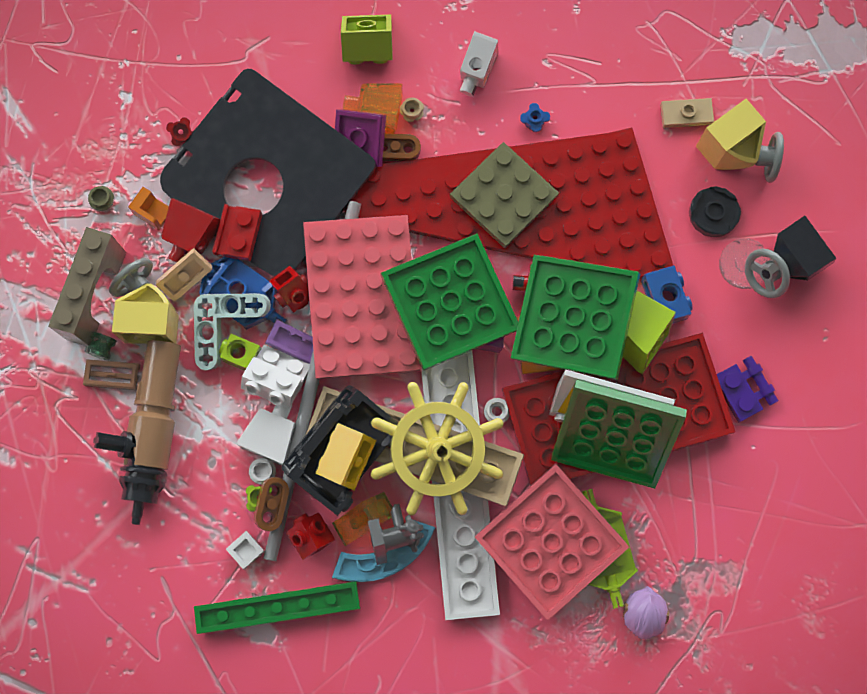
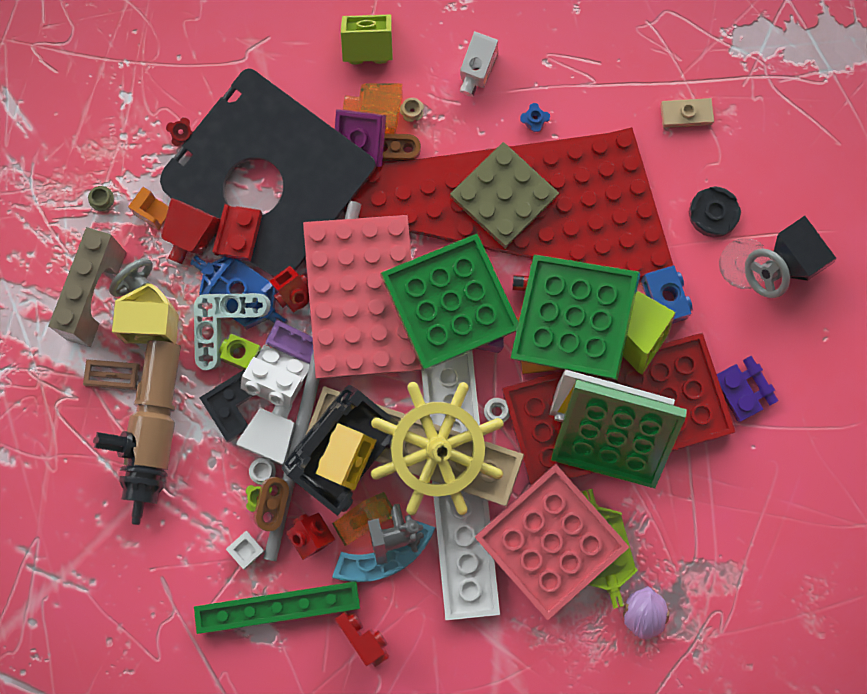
clear green wheel [84,332,117,361] -> none
light nougat plate [156,248,212,302] -> none
piece [696,99,784,183] -> none
none -> black plate [199,369,255,443]
none -> red plate [335,612,389,667]

